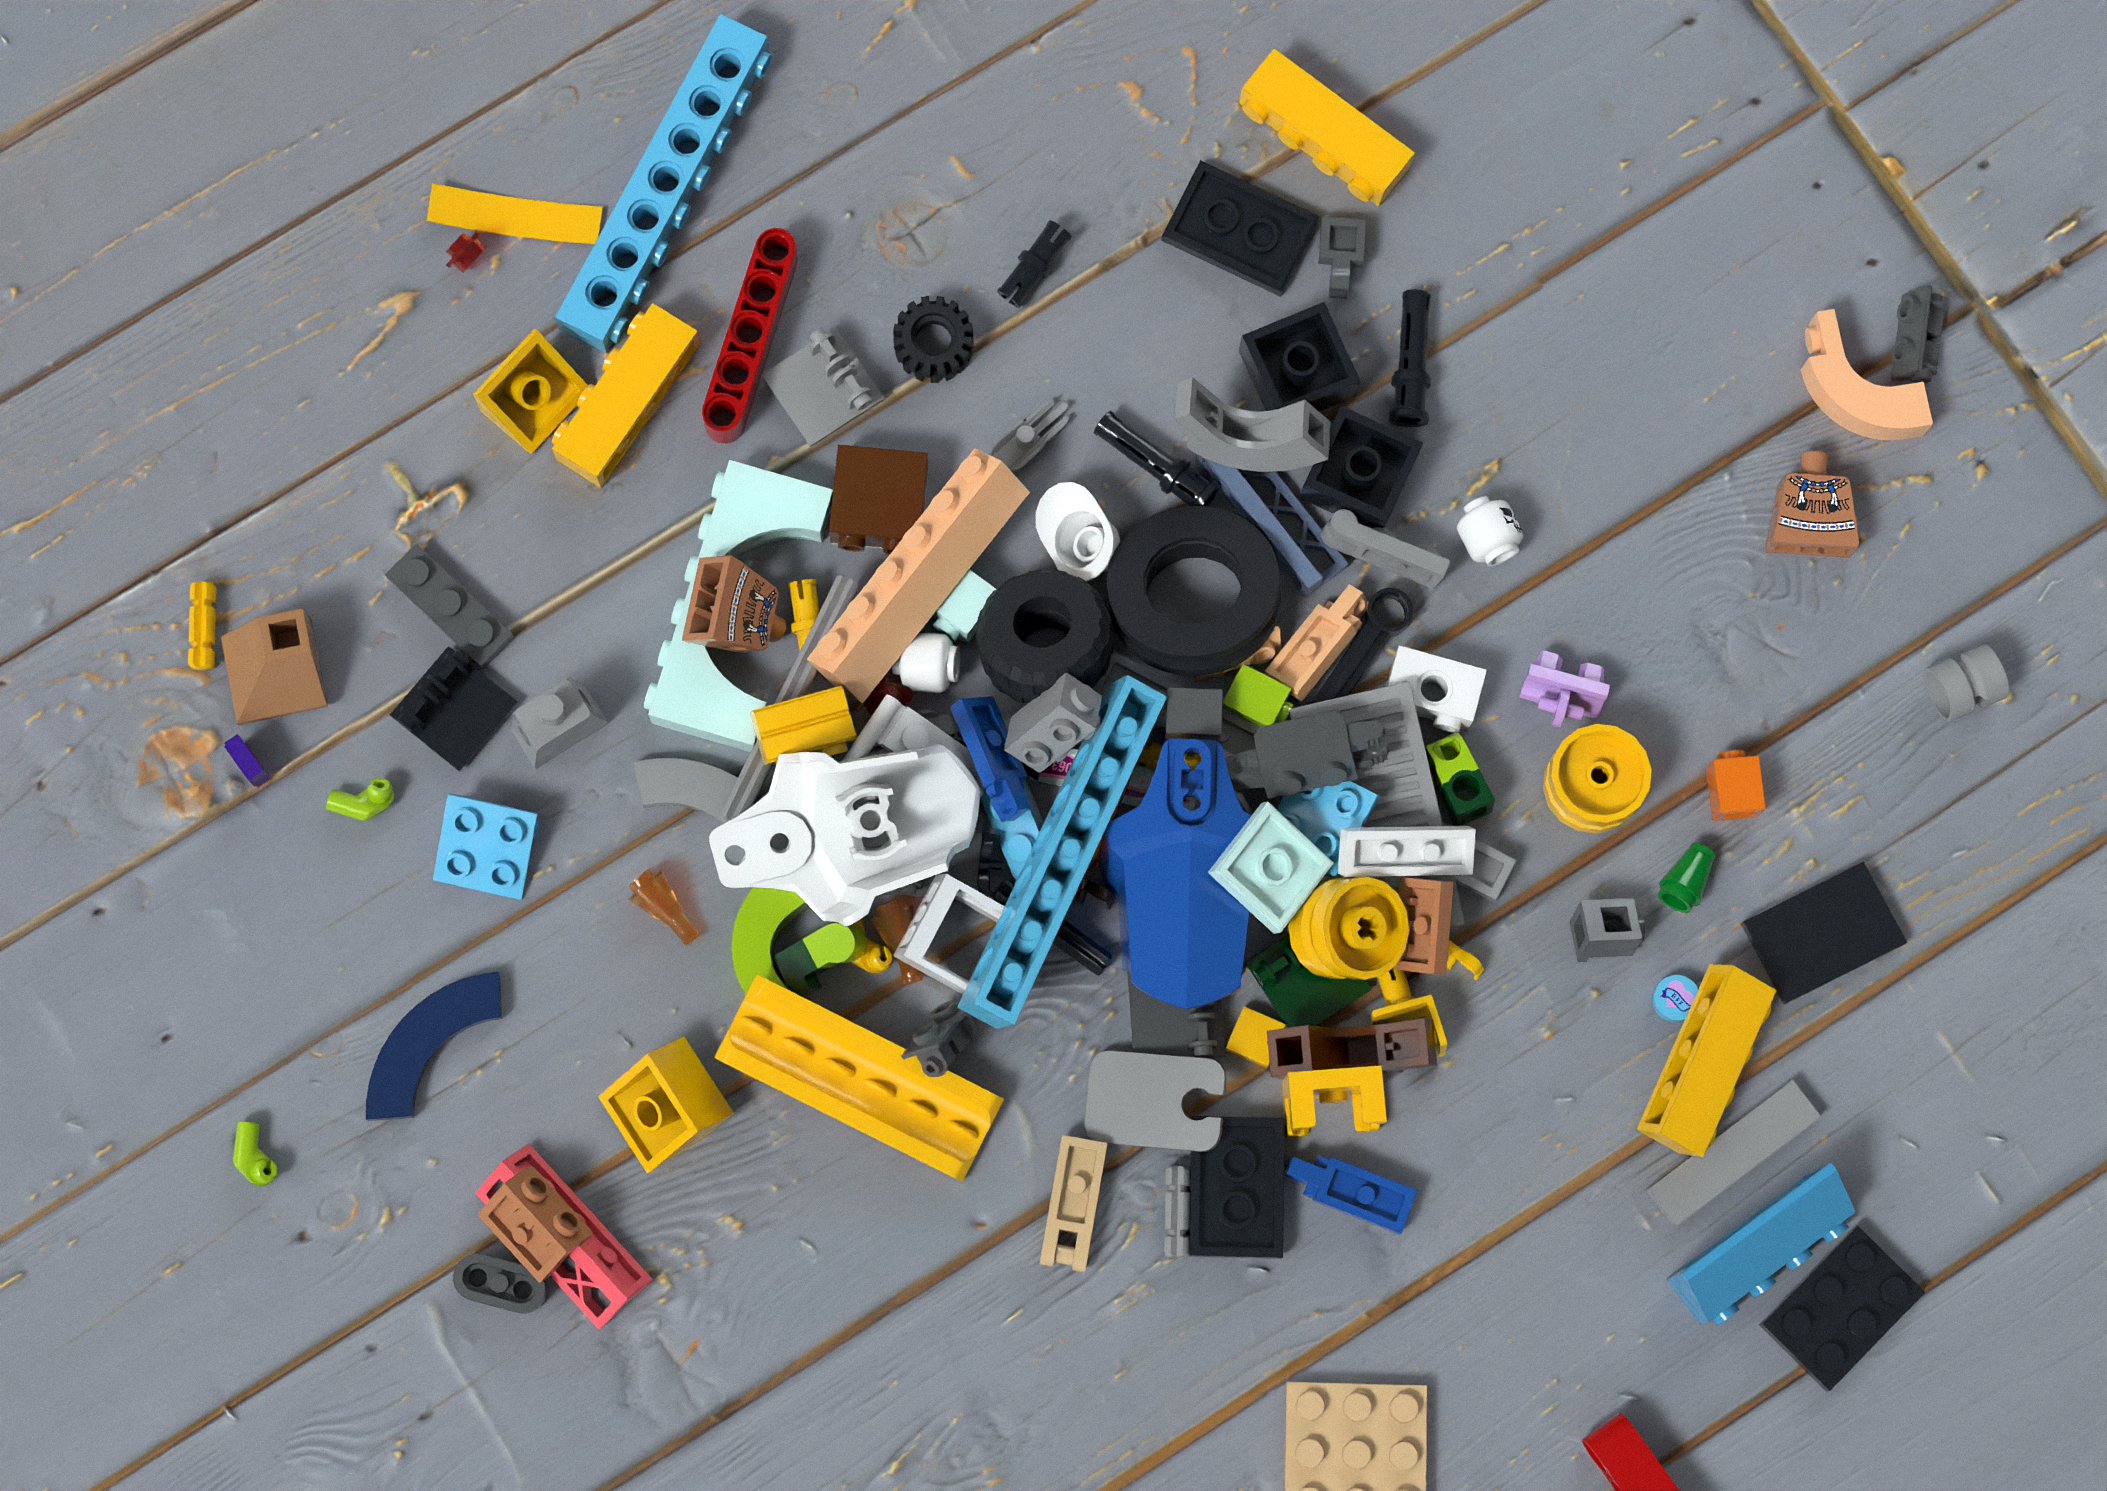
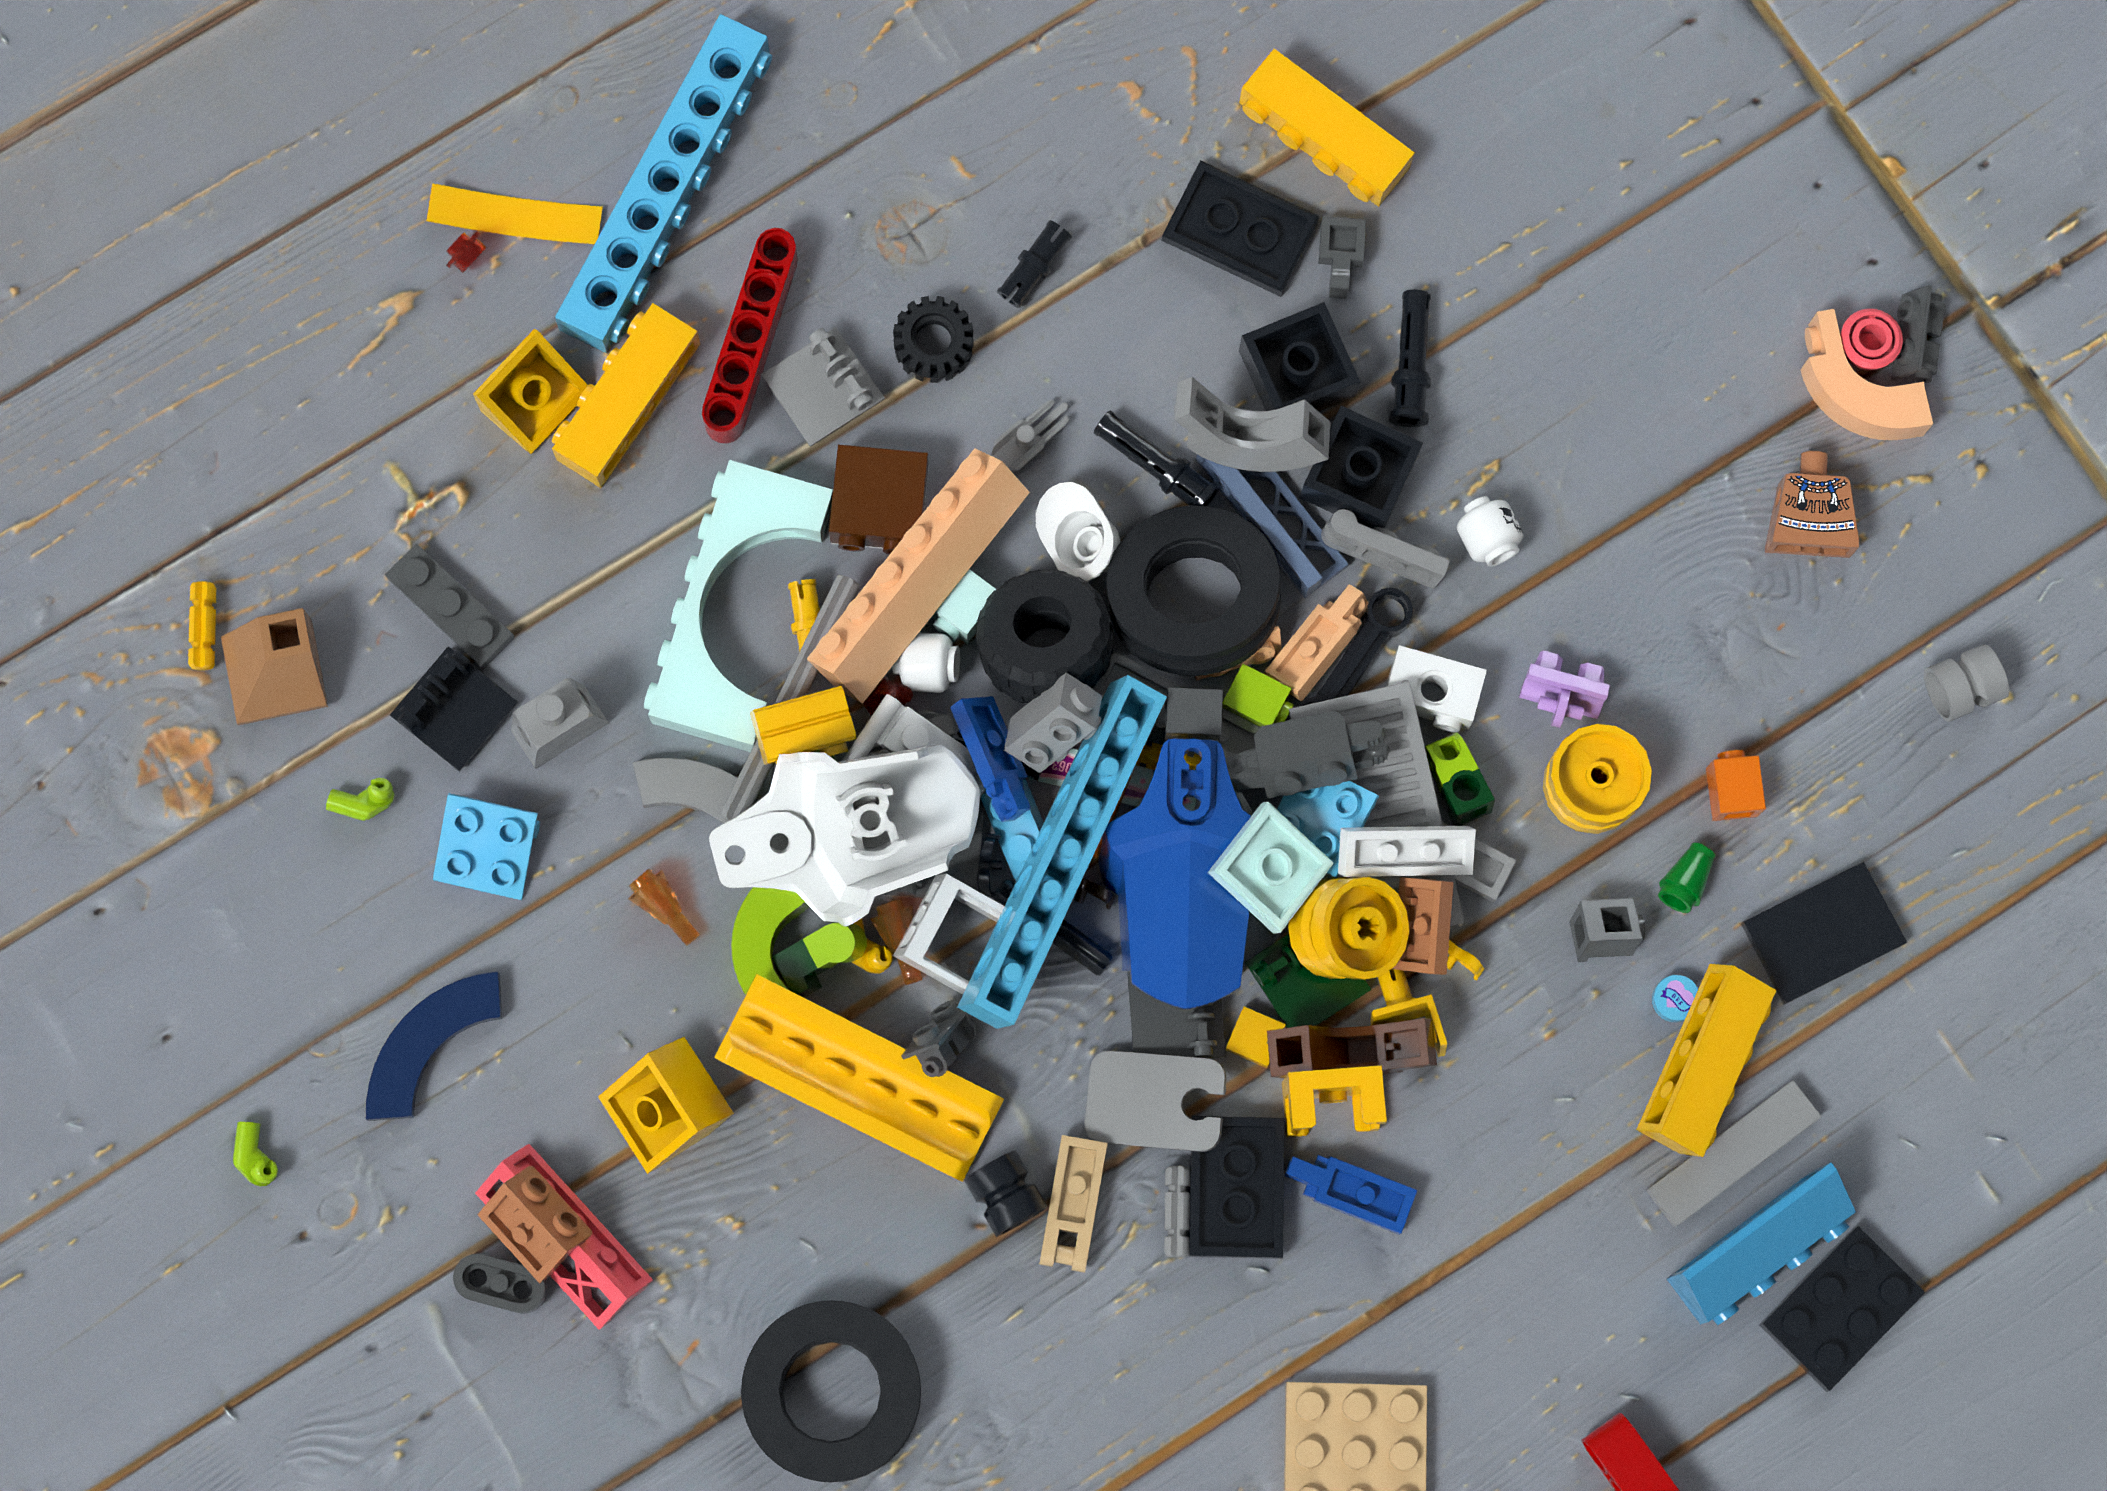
dark purple tile [224,734,271,788] -> none
nougat torso [682,556,786,652] -> none
none -> black tyre [741,1300,921,1482]
none -> black wheel [964,1150,1048,1237]
none -> coral brick [1840,309,1903,370]

